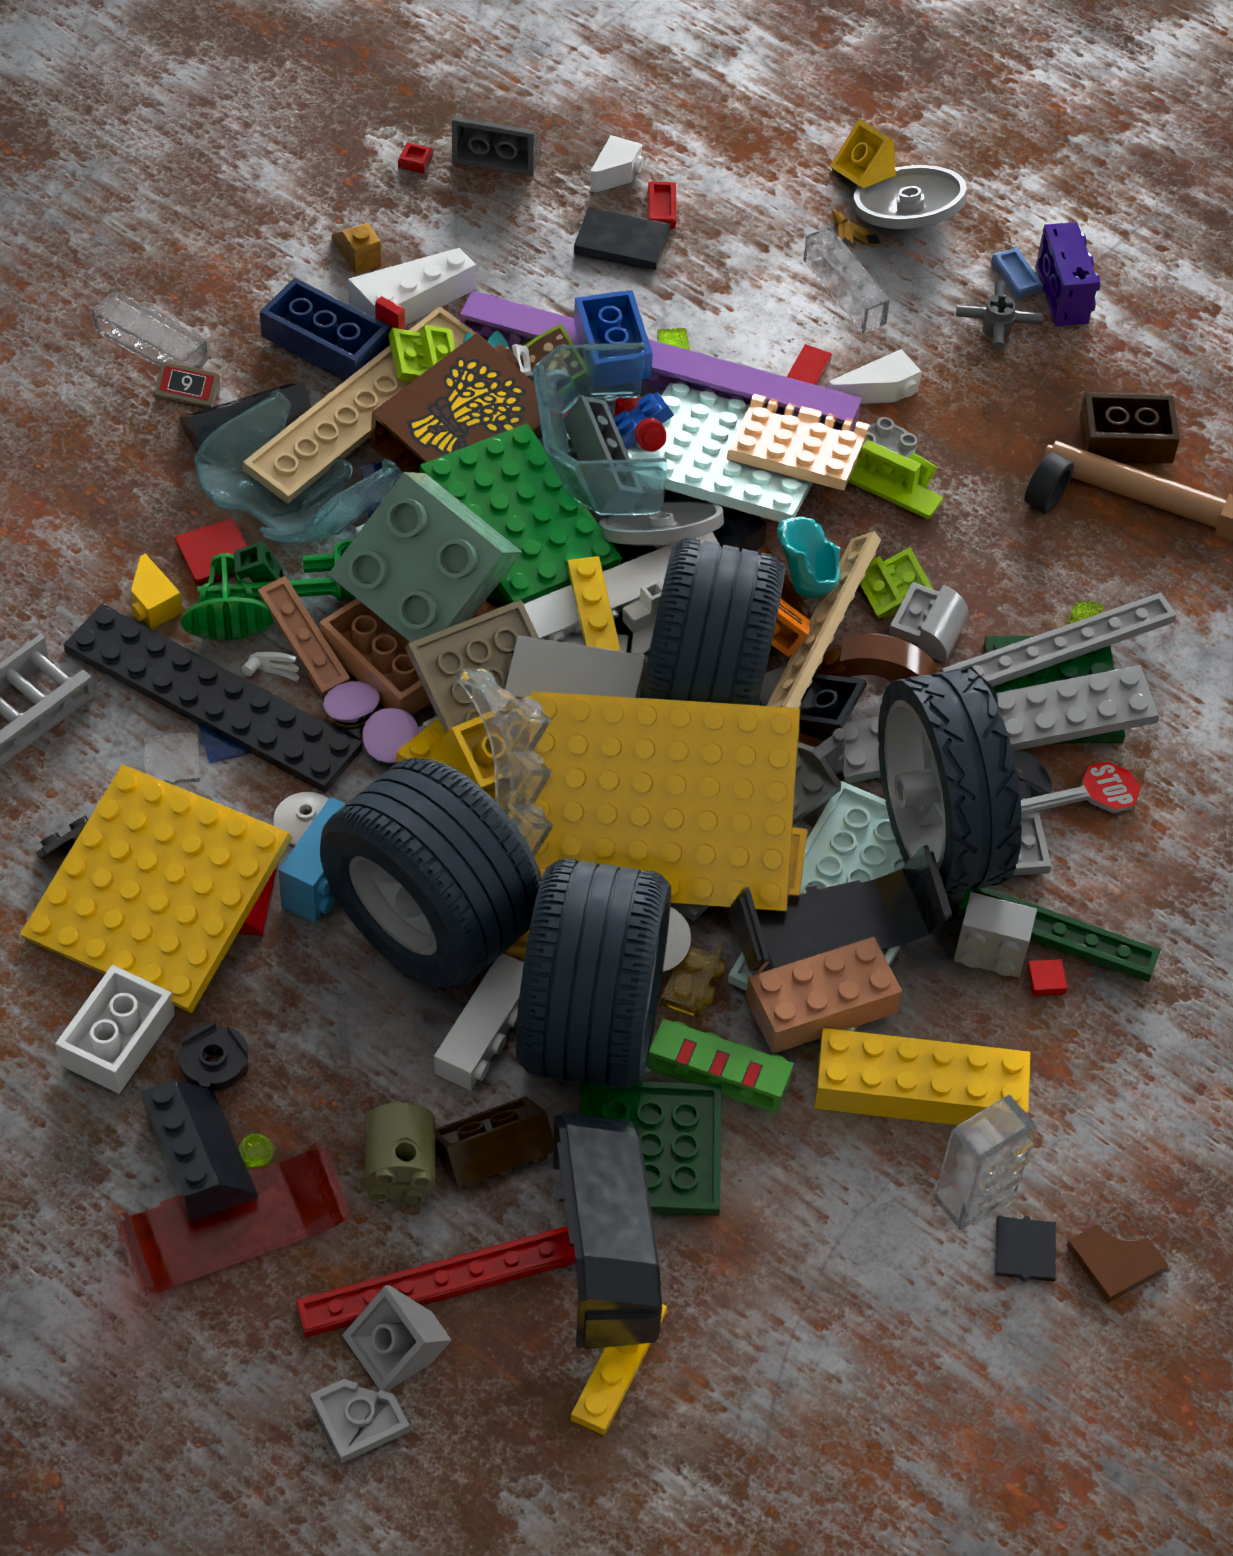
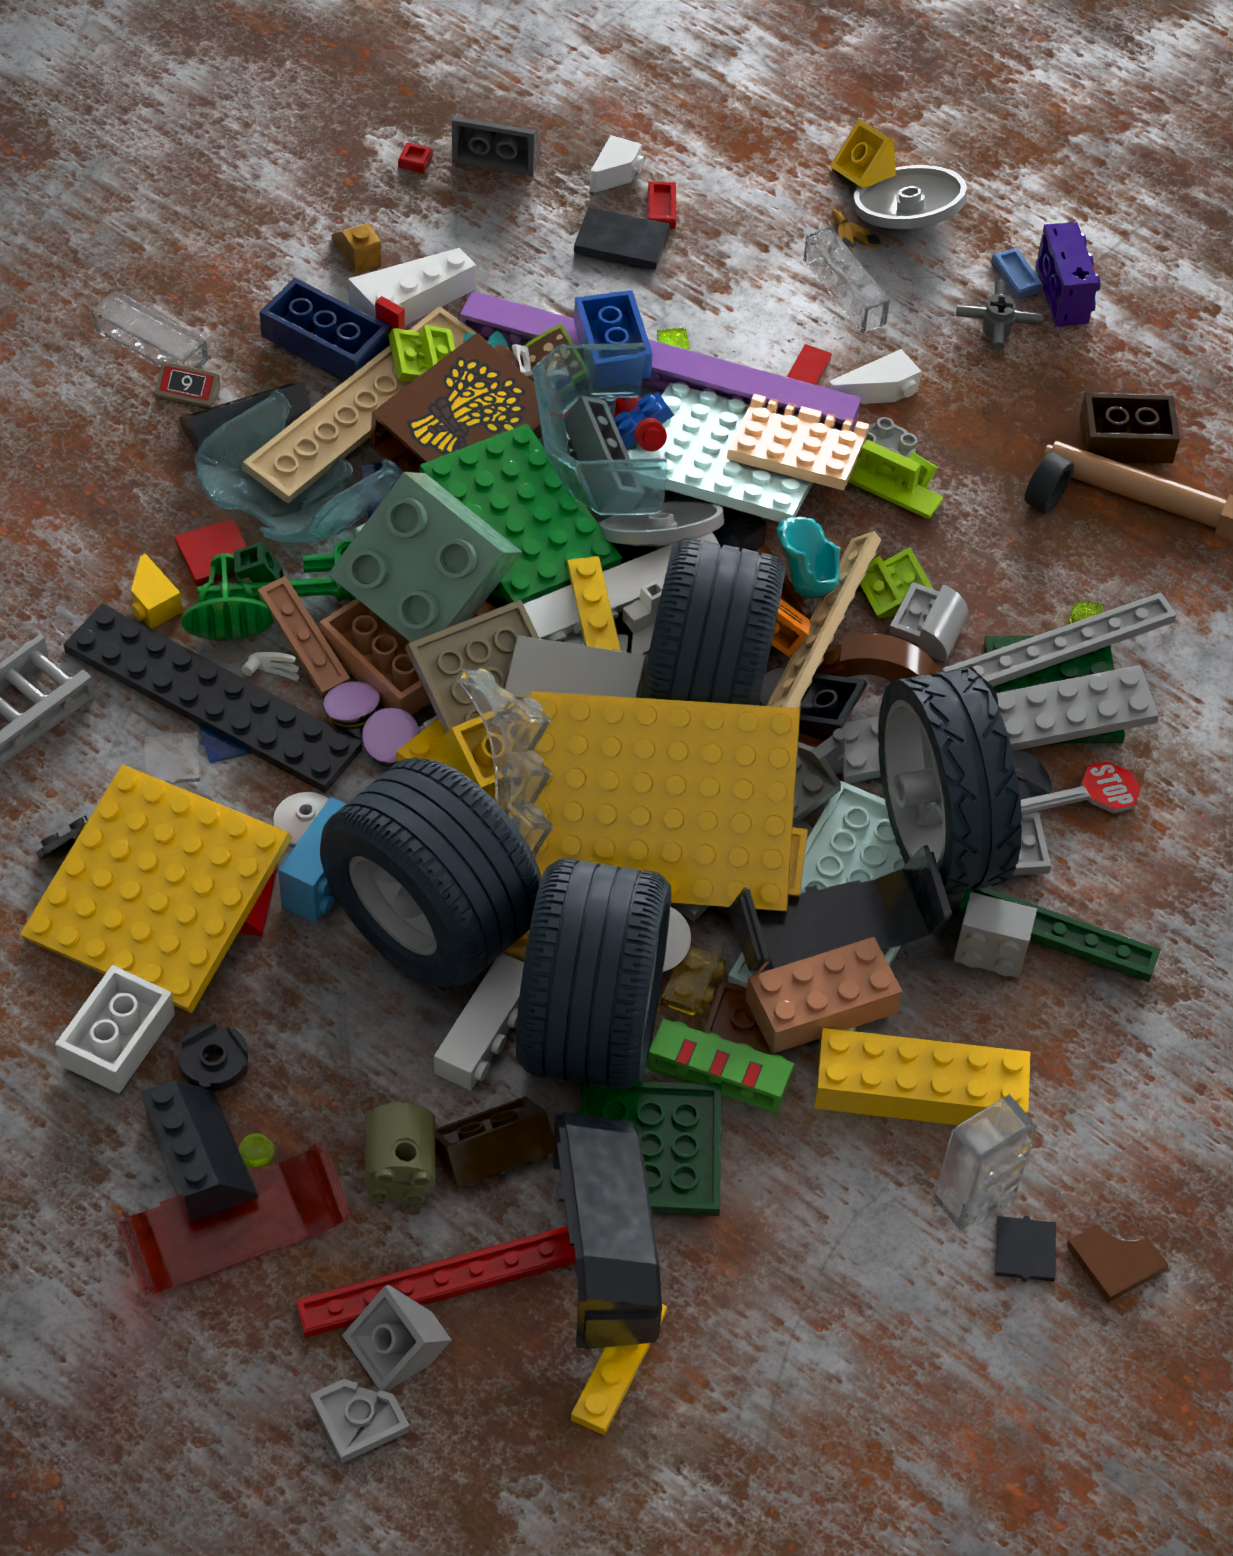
red tile [1027,959,1068,996] -> none
none -> reddish brown tile [703,980,770,1054]

